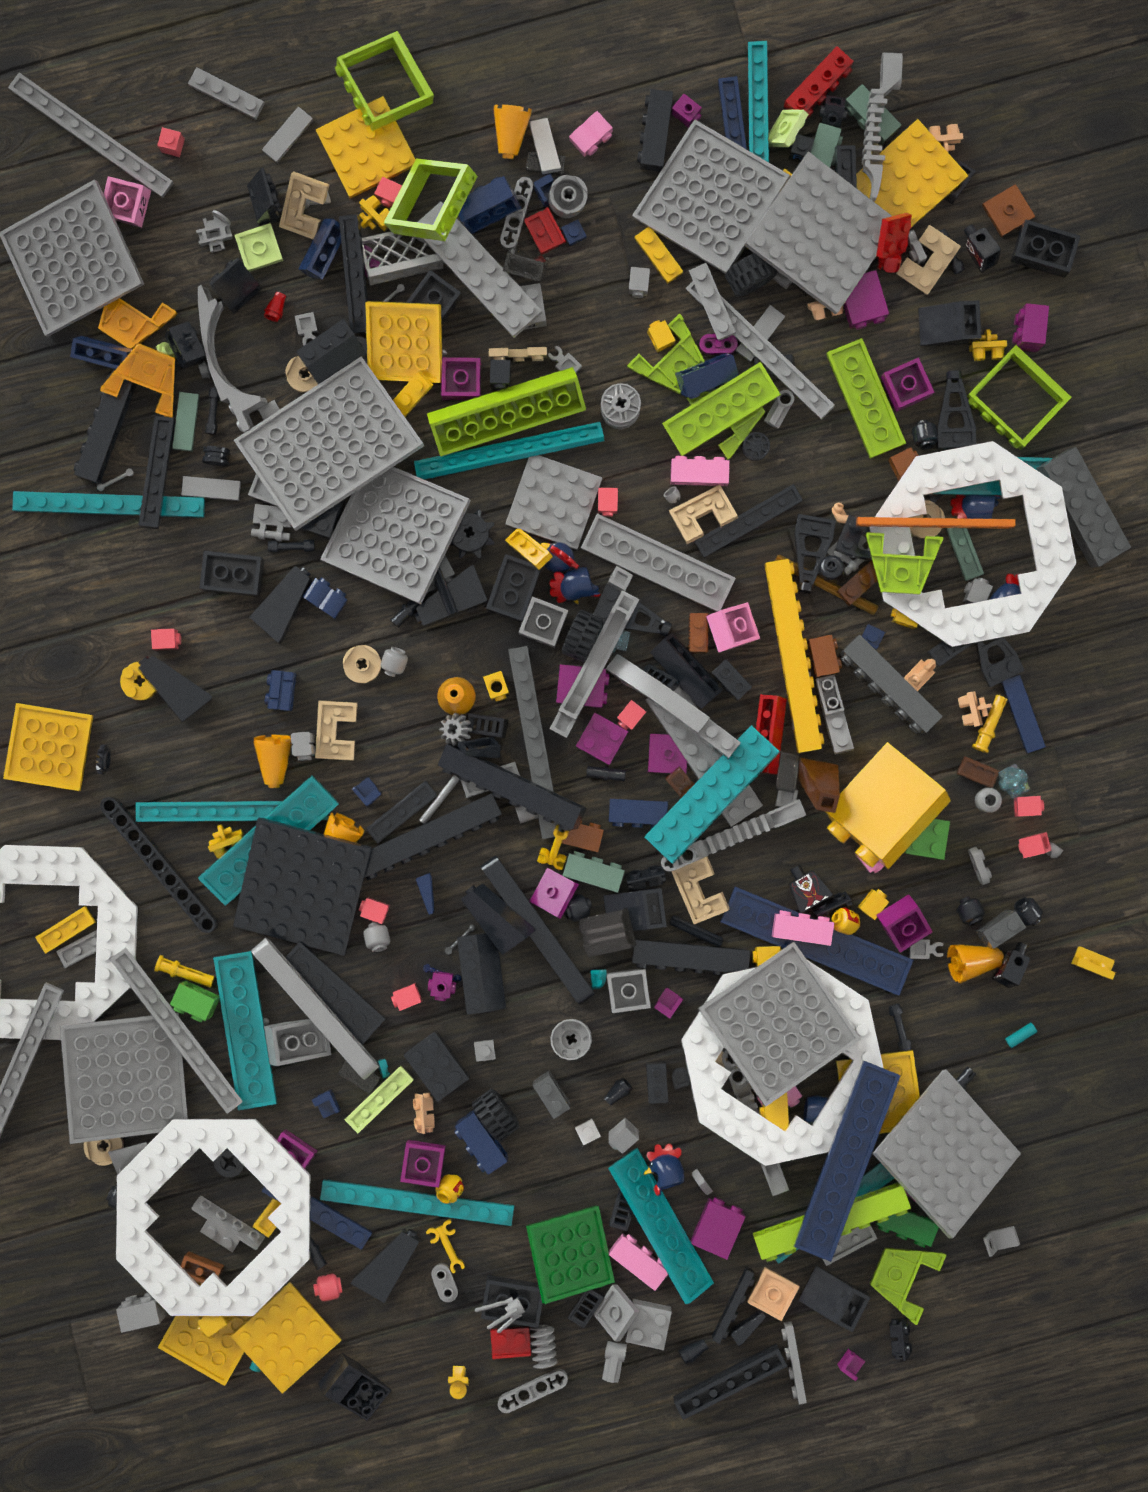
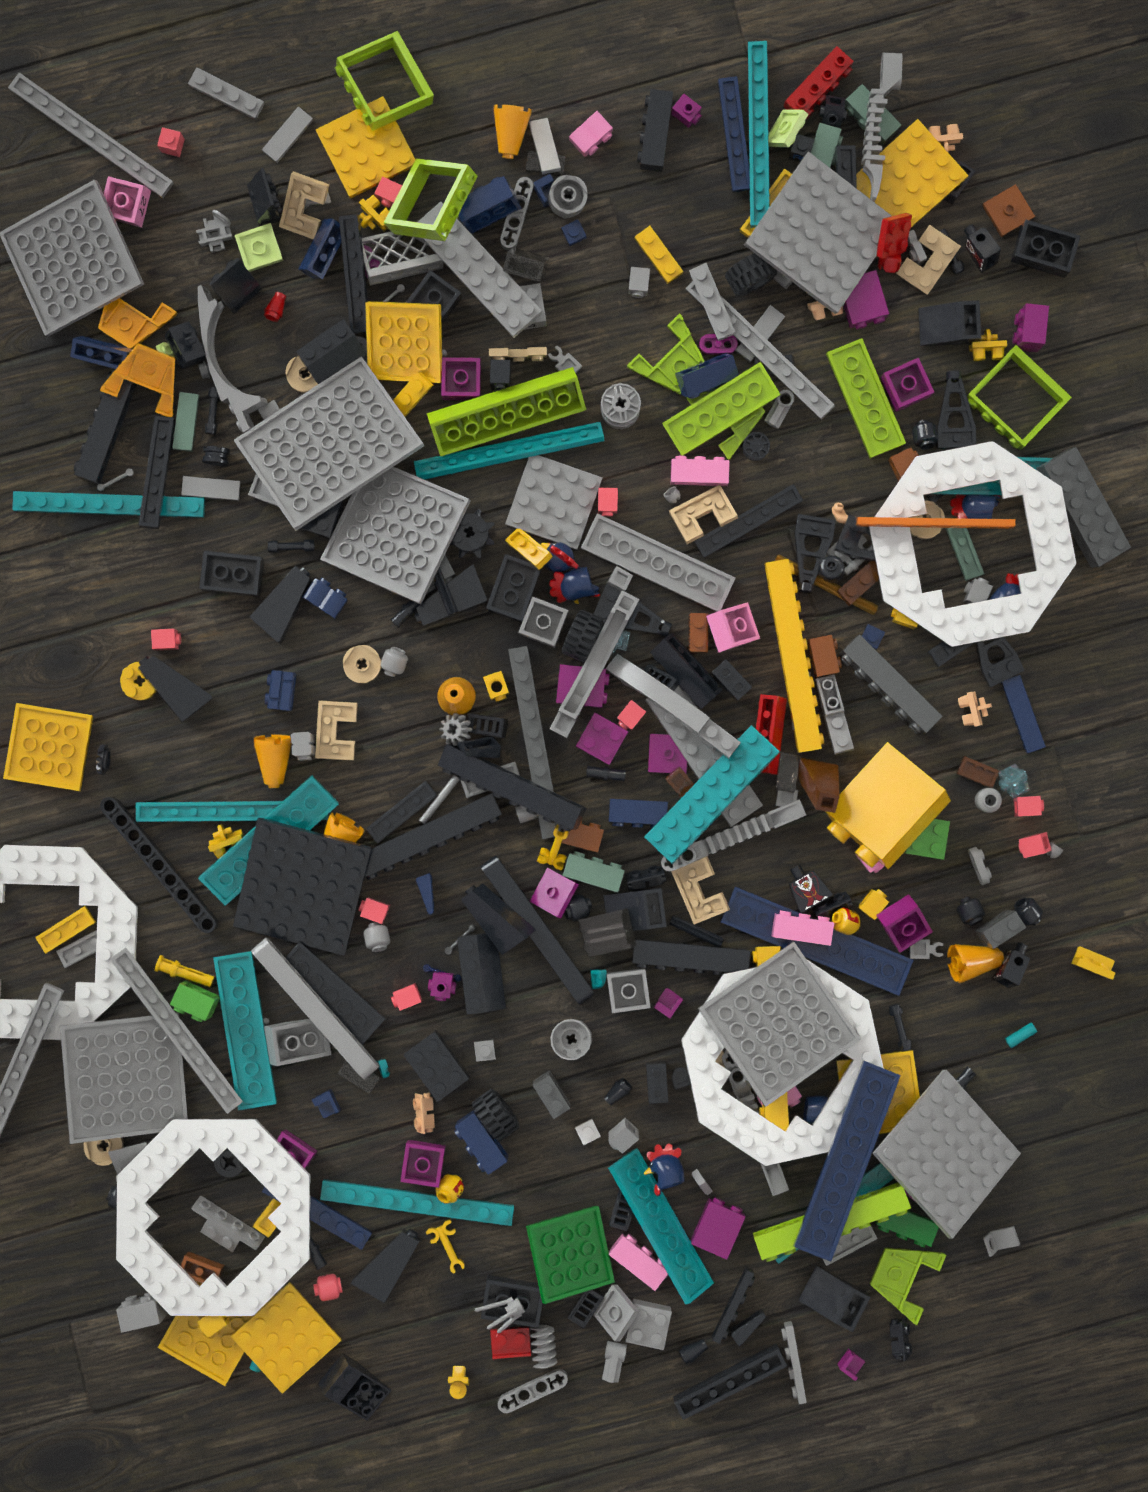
light grey plate [251,504,292,542] -> none
light grey plate [295,312,318,345] -> none
yellowish green plate [344,1066,414,1133] -> none
dark blue panel [352,777,383,807] -> none
light grey plate [431,1263,458,1302] -> none
red plate [524,208,566,255] -> none
light grey plate [632,120,790,274] -> none
yellow brick [647,320,675,353] -> none
light nougat plate [747,1267,800,1321] -> none
lime wing [866,532,943,595] -> none
light nougat hinge [904,659,936,691] -> none
yellow pin [972,695,1008,753] -> none

